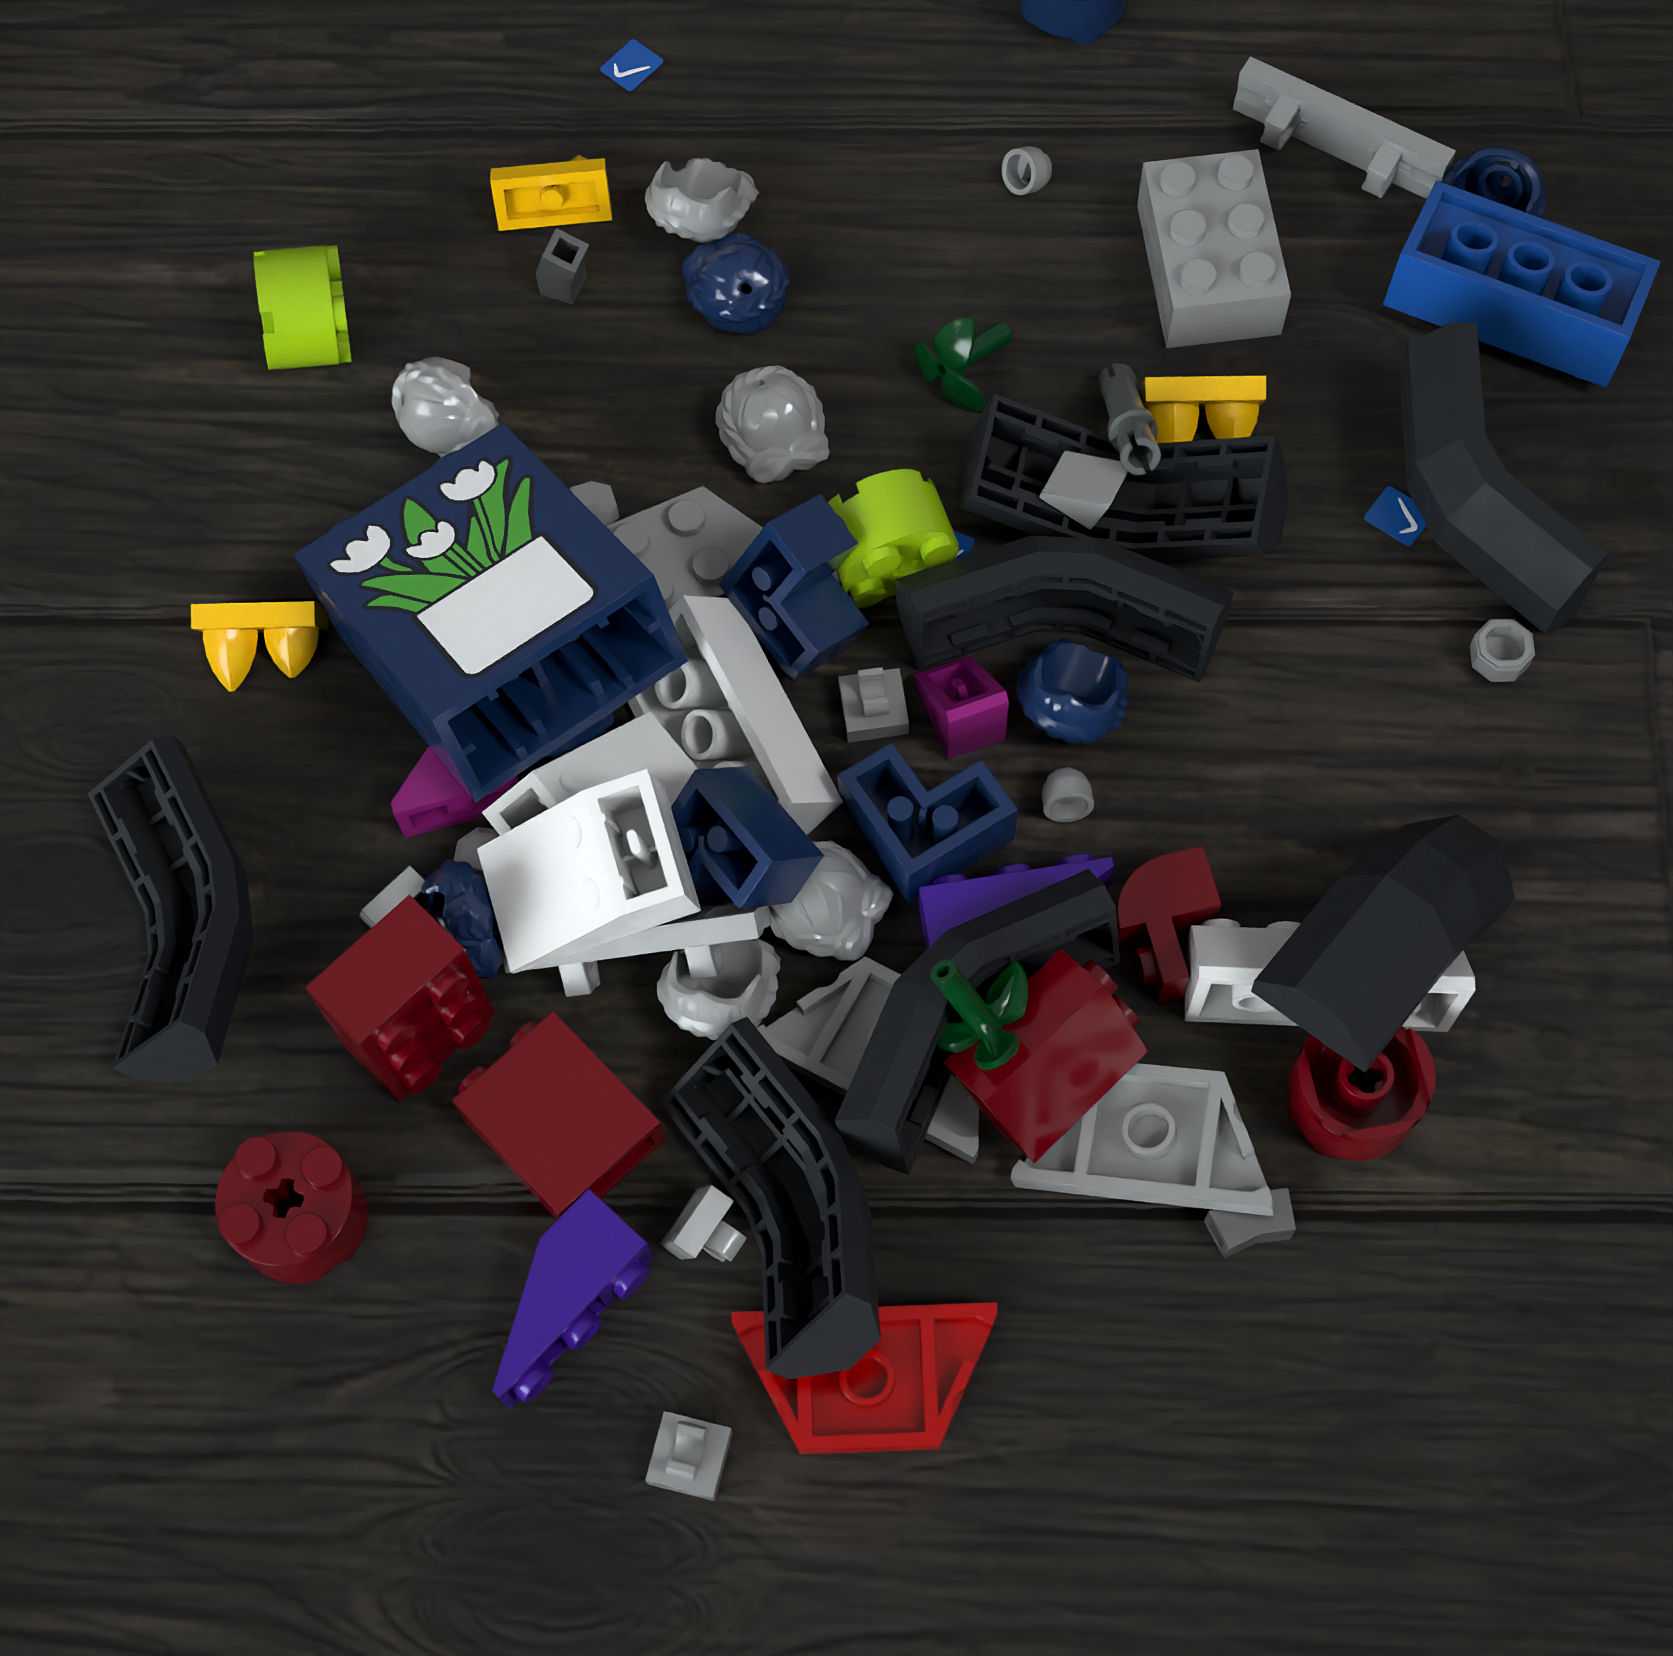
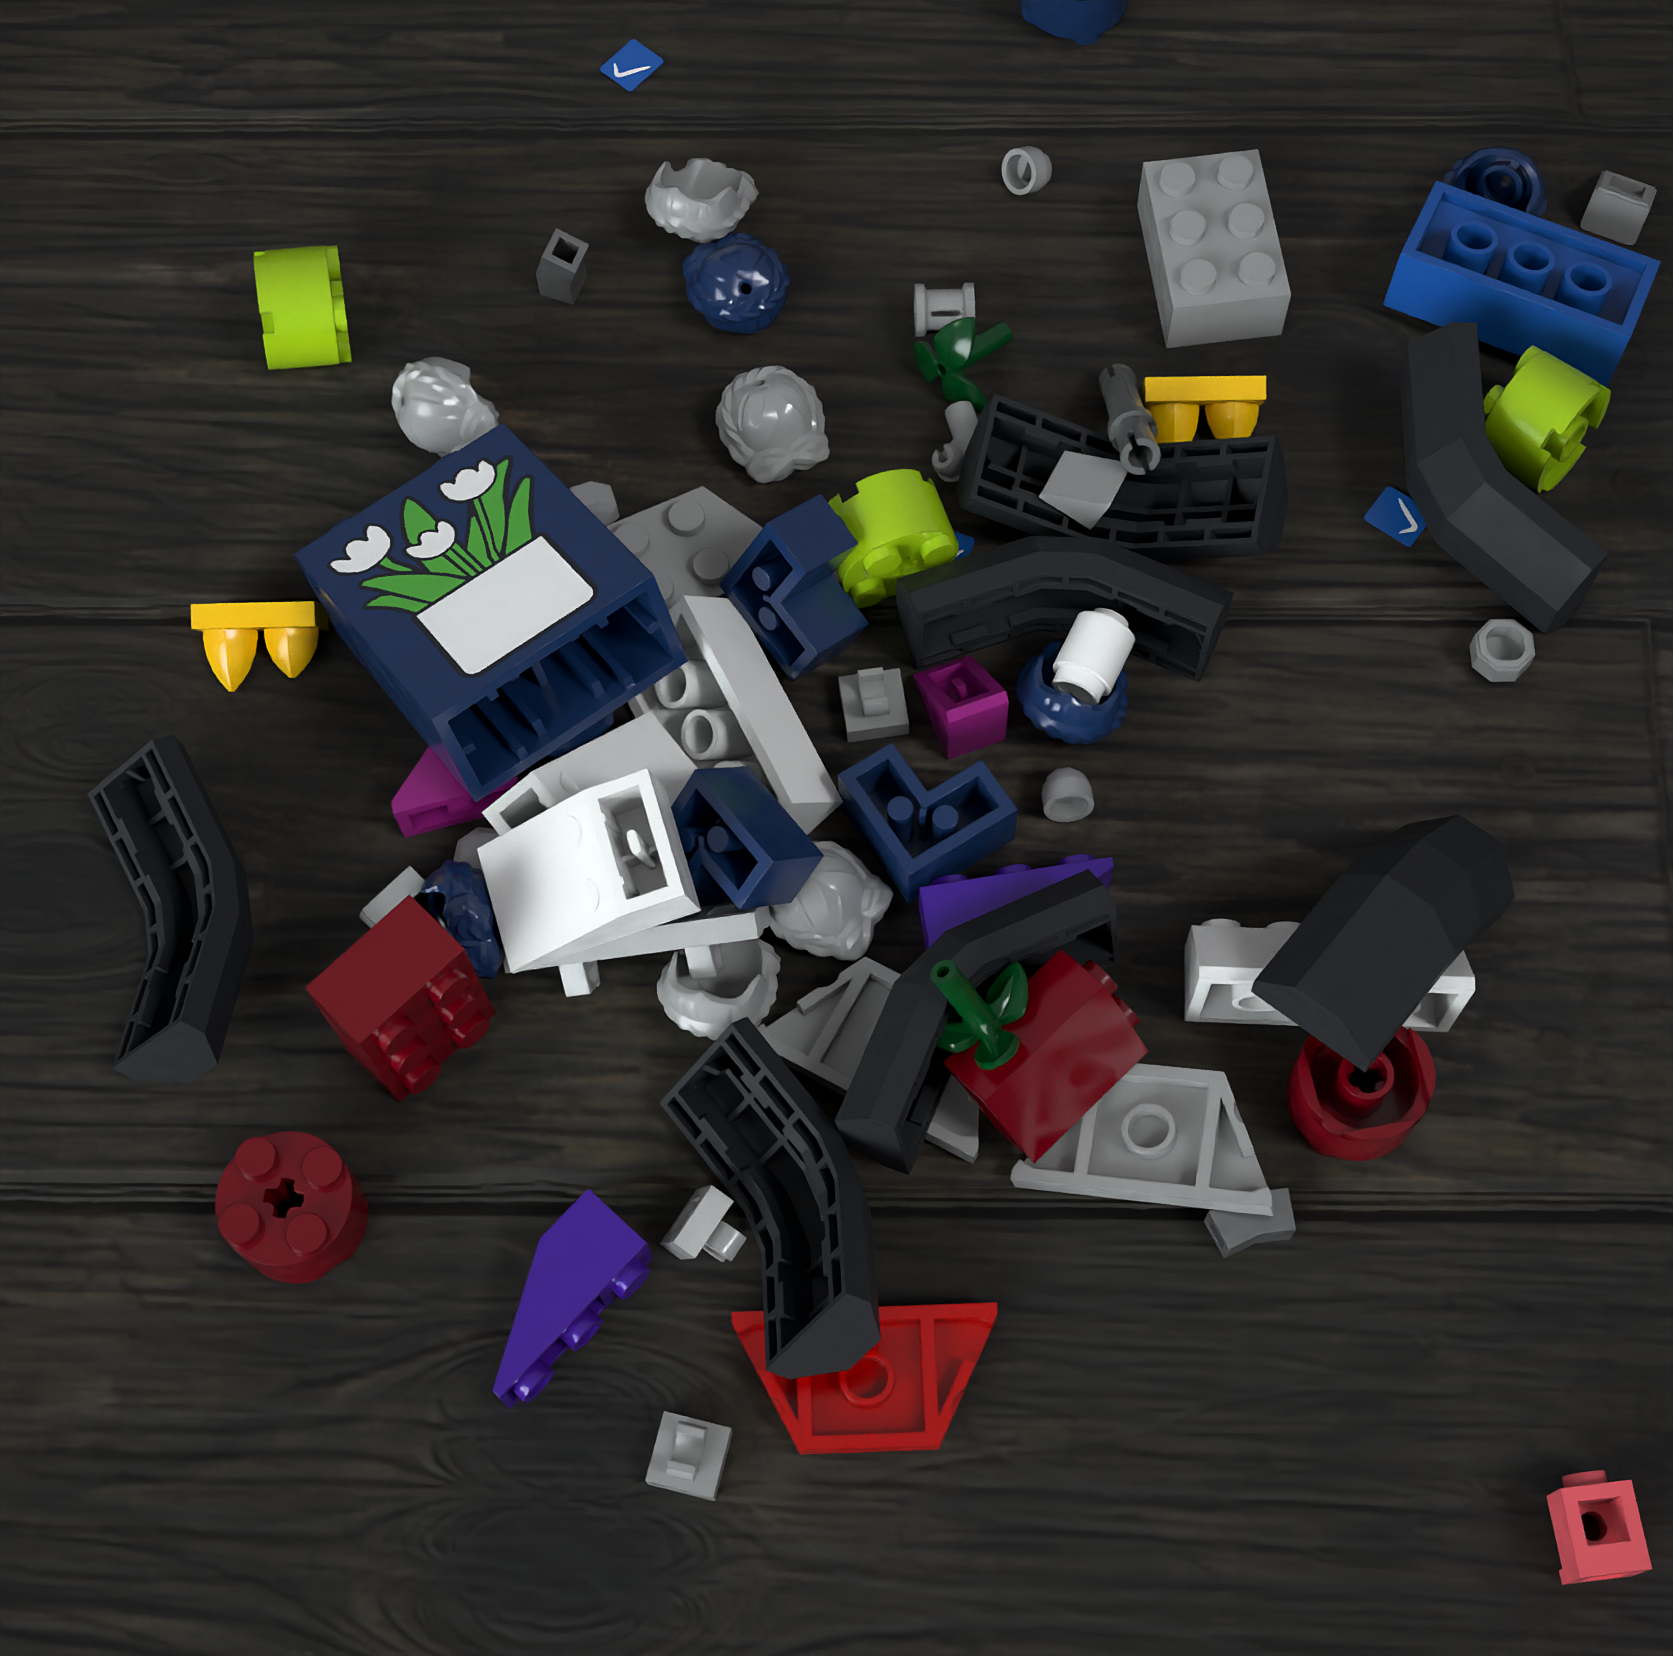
dark red brick [452,1011,666,1220] -> none
yellow tile [490,155,612,231] -> none
dark red brick [1116,846,1222,1004] -> none
light grey hinge [1233,57,1456,199] -> none
none -> light grey bush [914,283,975,337]
none -> light grey arm [931,401,978,482]
none -> white brick [1052,608,1135,705]
none -> lime brick [1483,345,1611,493]
none -> coral brick [1546,1470,1652,1585]
none -> light grey slope [1581,170,1657,245]

